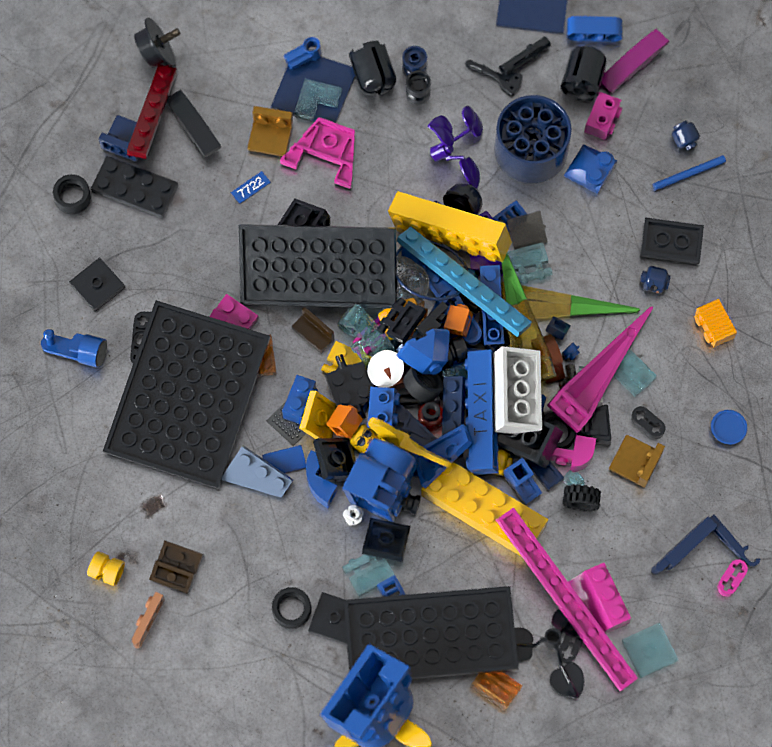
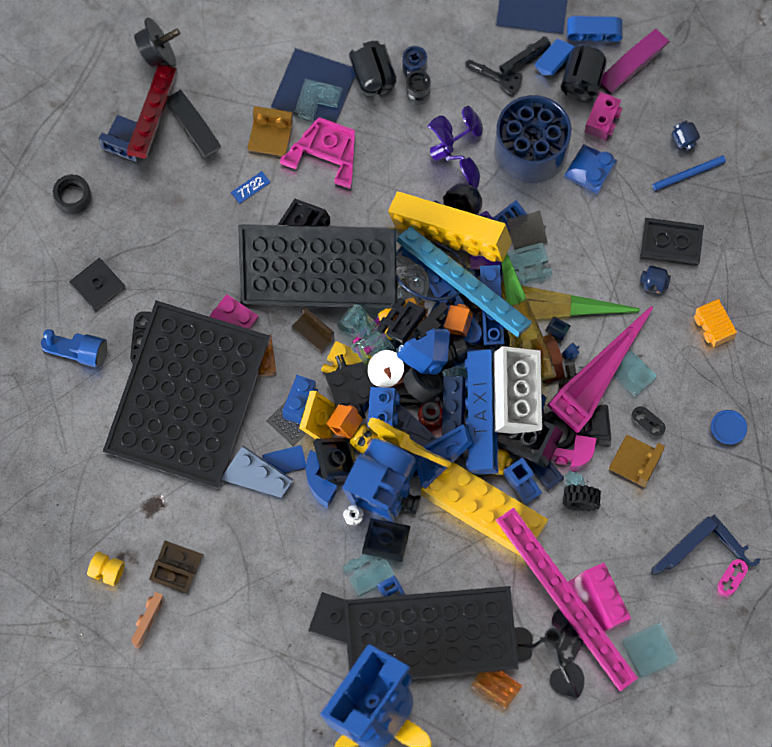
black plate [90,155,178,219] -> none
black tyre [272,587,311,629] -> none
blue piece [283,37,322,70] -> none
none -> blue slope [535,39,575,75]

